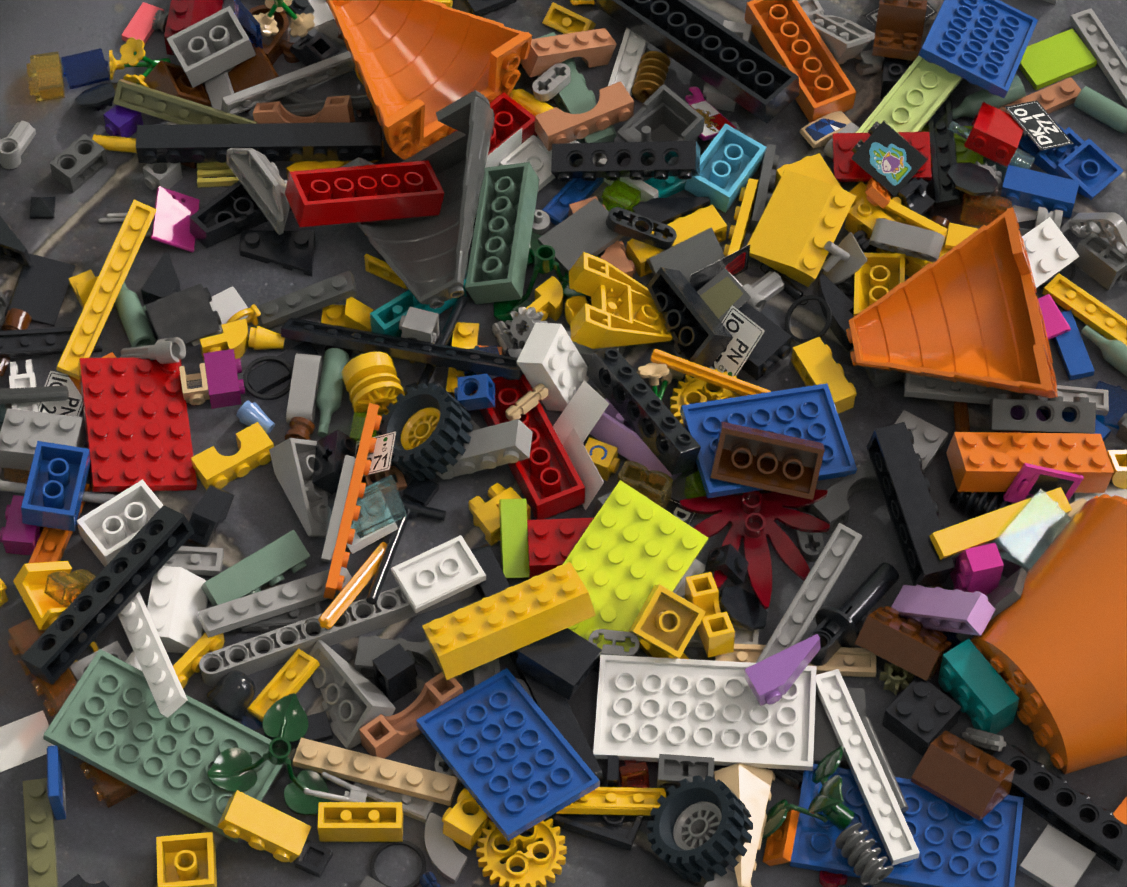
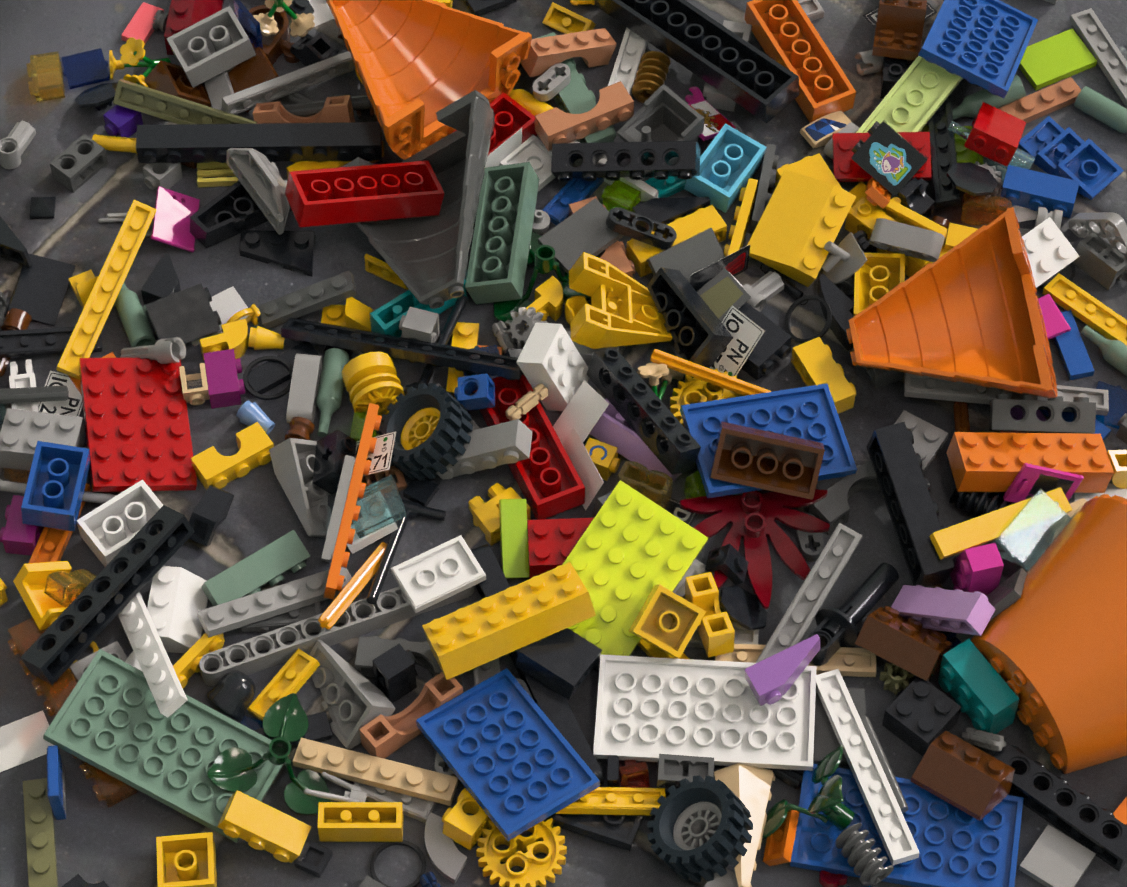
light grey plate [163,546,224,576] -> none
light grey beam [589,629,640,656] -> none
light grey wedge [806,11,875,64] -> none
black sticker [1005,100,1074,150] -> none

